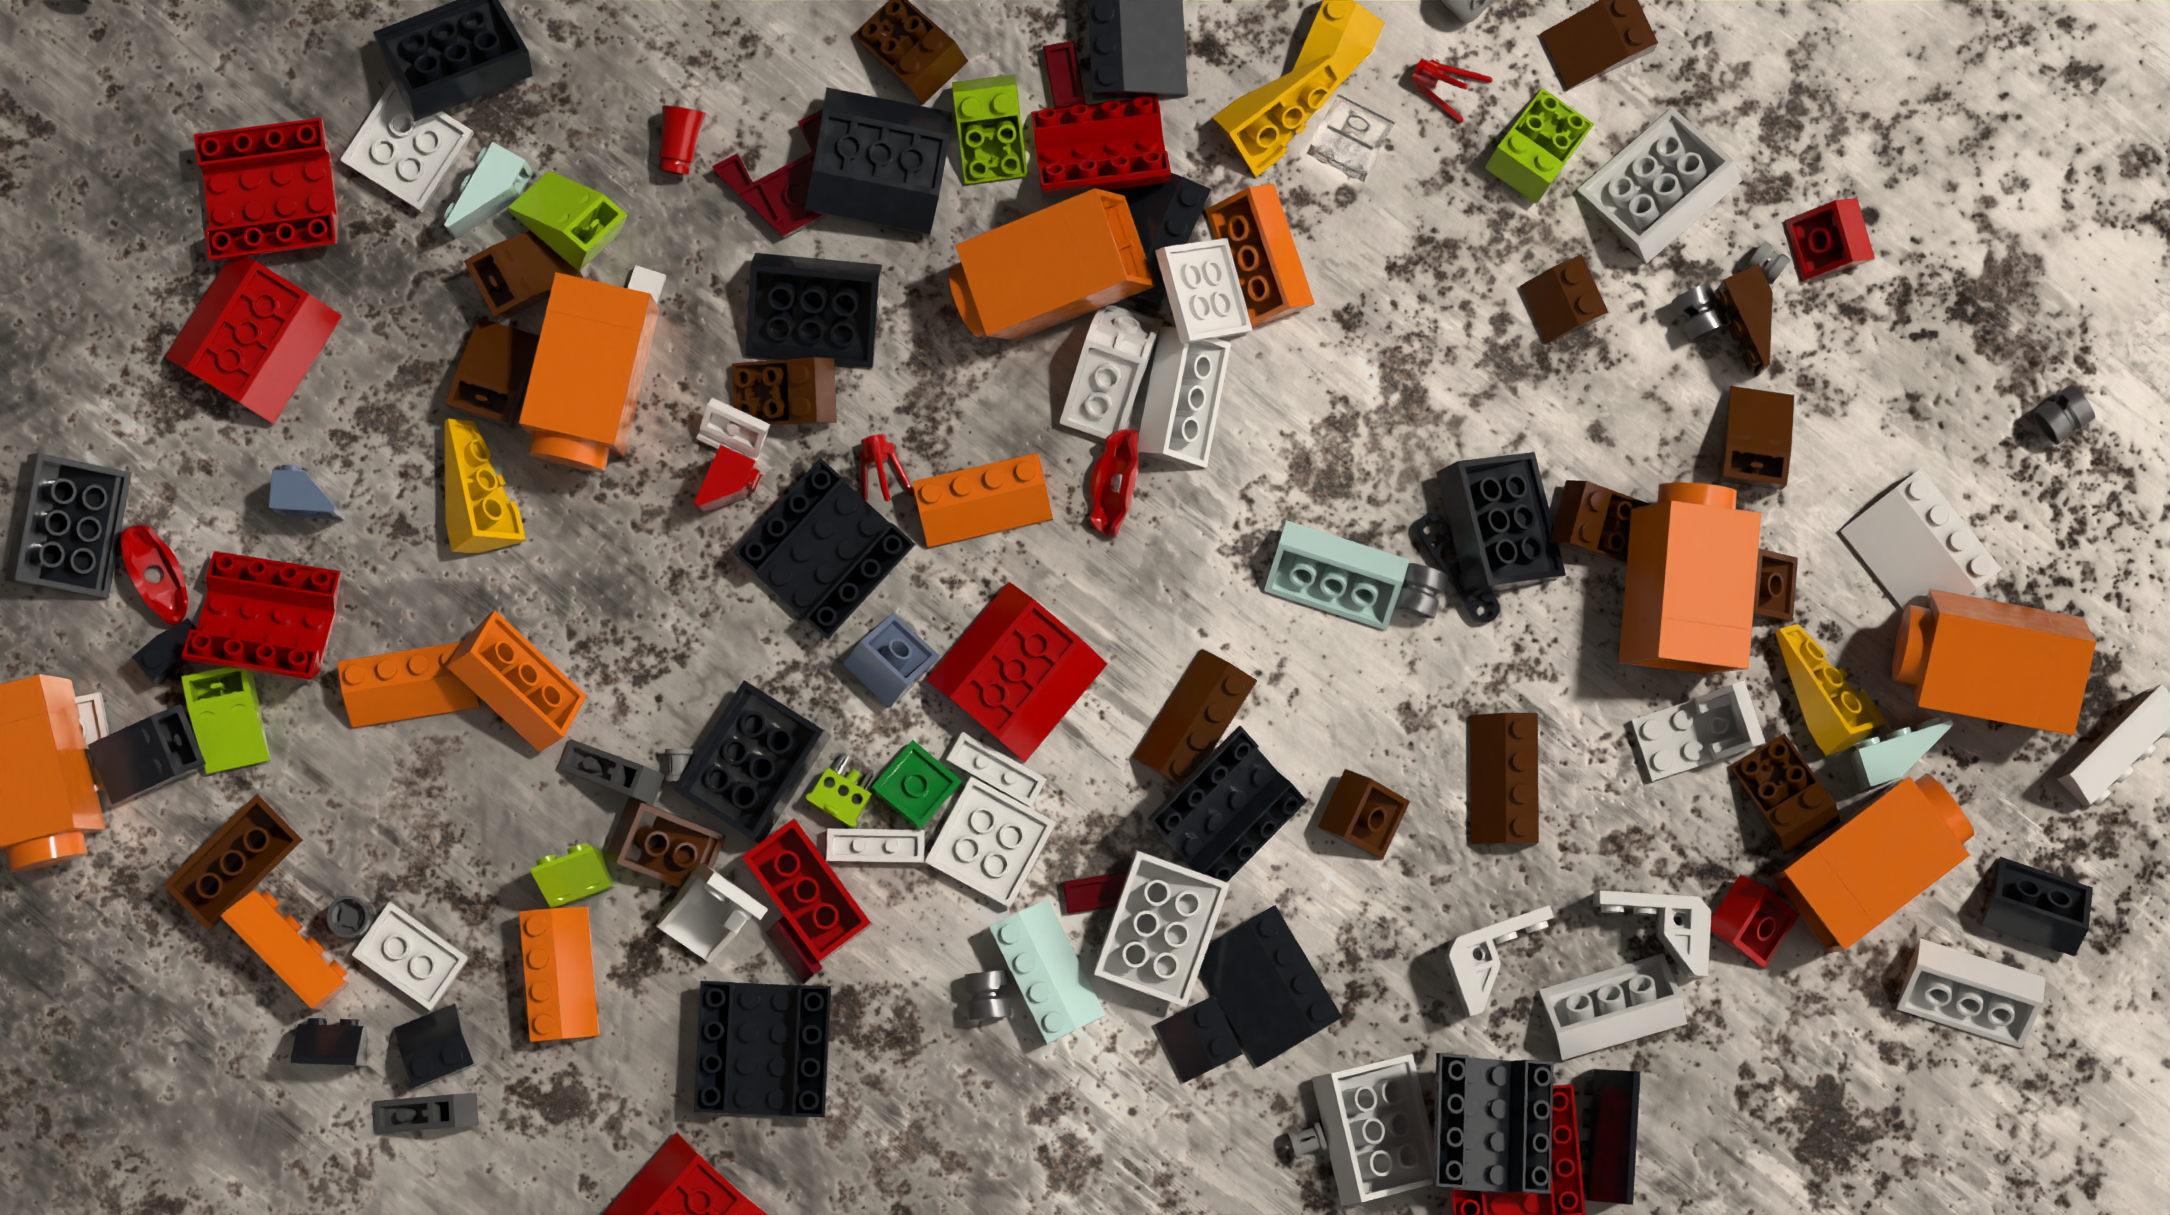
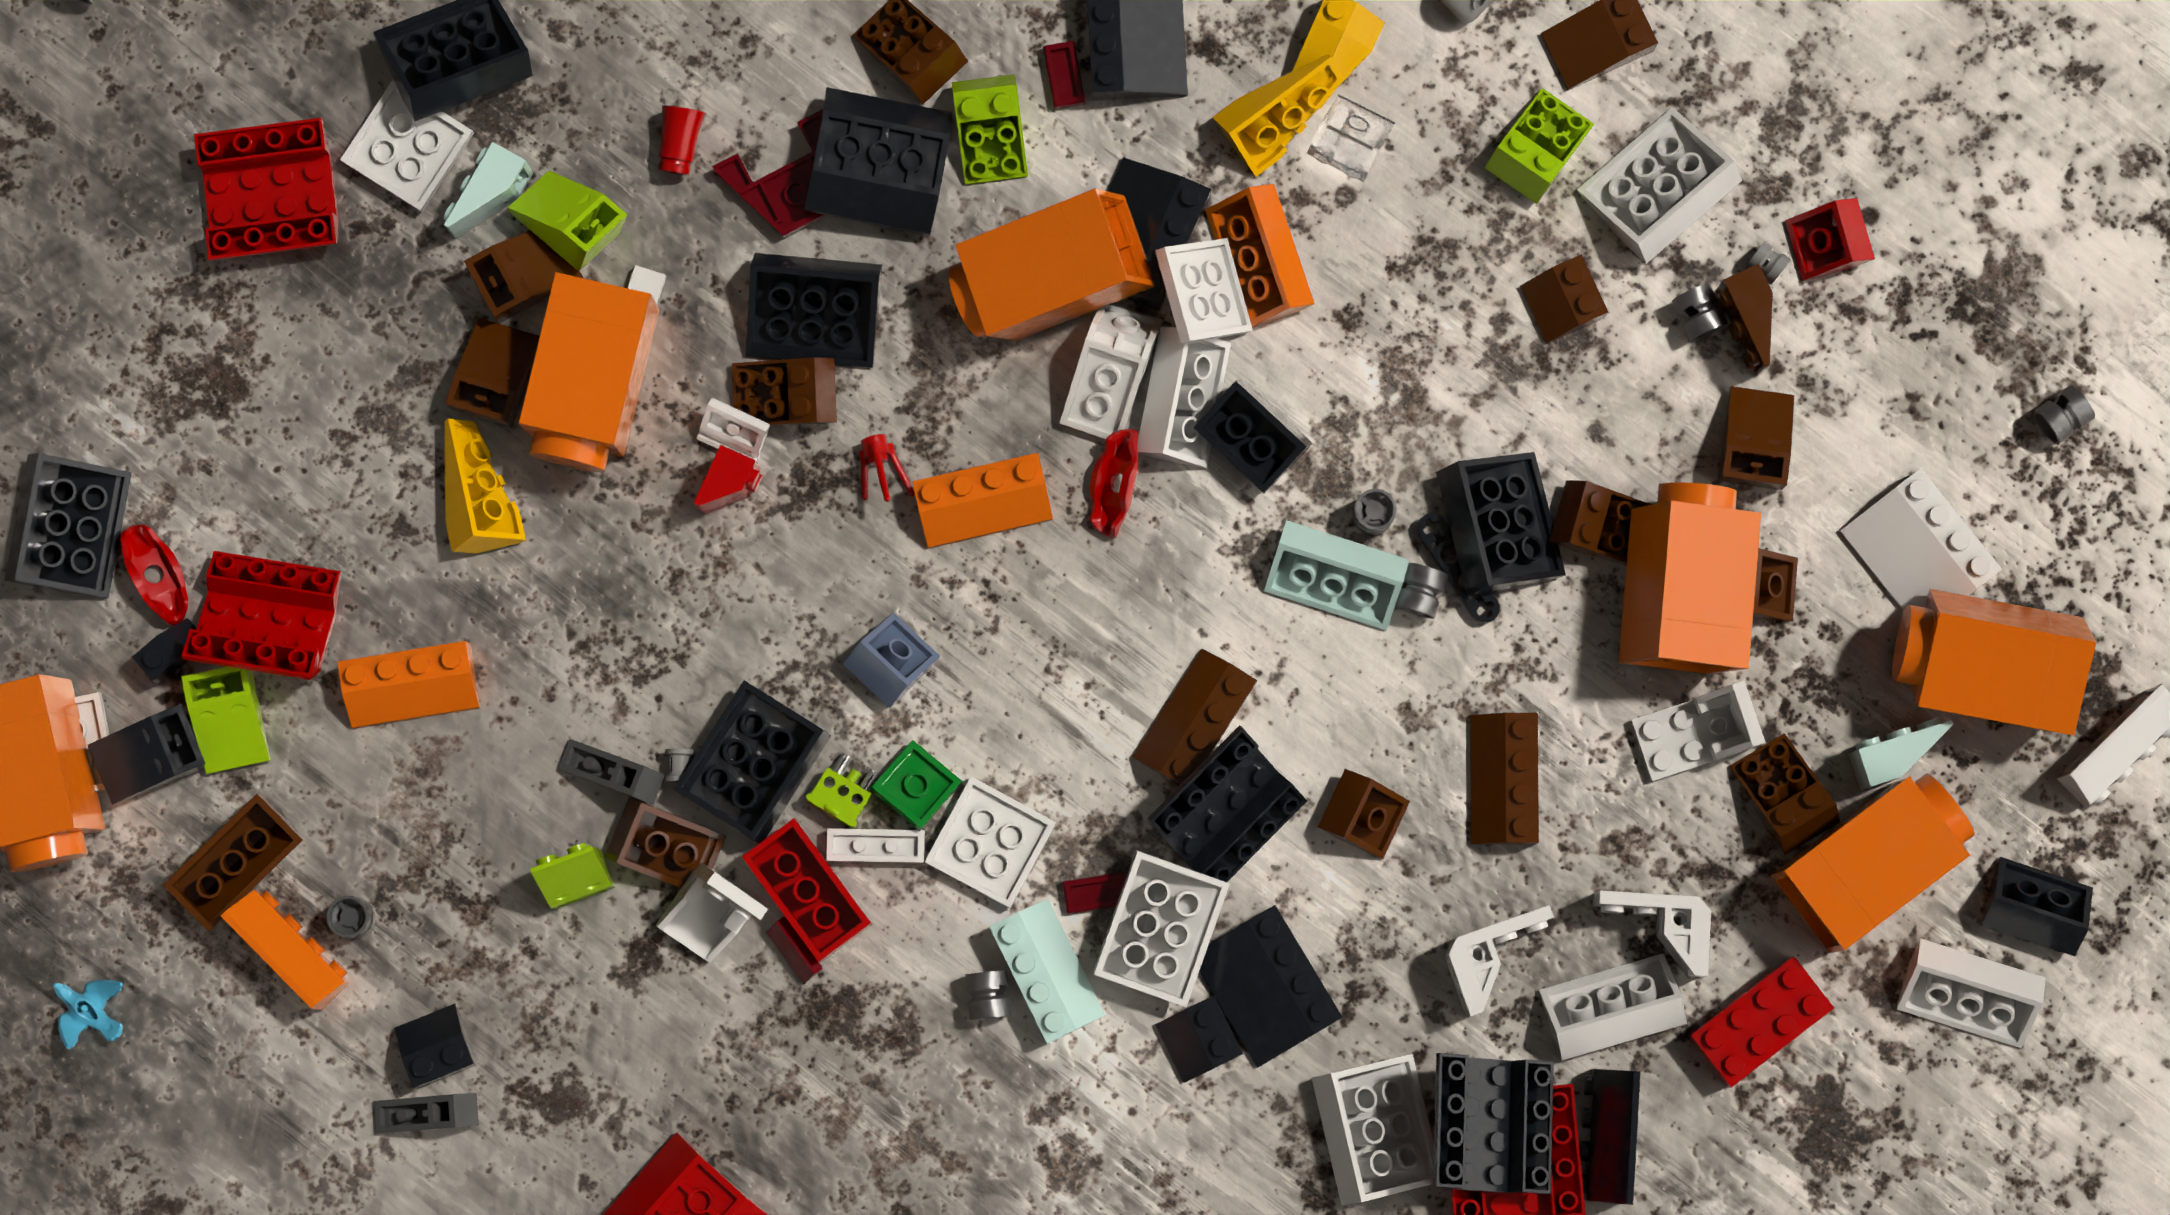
red slope [165,256,343,425] -> none
sand blue slope [269,465,344,520] -> none
black slope [291,1018,368,1066] -> none
white plate [351,901,470,1011] -> none
orange slope [447,610,587,752] -> none
orange slope [519,906,599,1042] -> none
black slope [694,981,831,1118] -> none
black slope [733,458,916,640] -> none
red slope [926,582,1108,763] -> none
white plate [946,732,1047,808] -> none
red slope [1031,96,1171,198] -> none
light grey bush [1288,1122,1328,1160] -> none
red plant [1411,58,1493,123] -> none
red slope [1710,874,1800,969] -> none
yellow wedge [1775,624,1888,756] -> none
none -> medium azure animal [53,980,123,1049]
none -> black slope [1193,378,1313,494]
none -> flat silver wheel [1352,488,1397,535]
none -> red brick [1687,956,1834,1088]

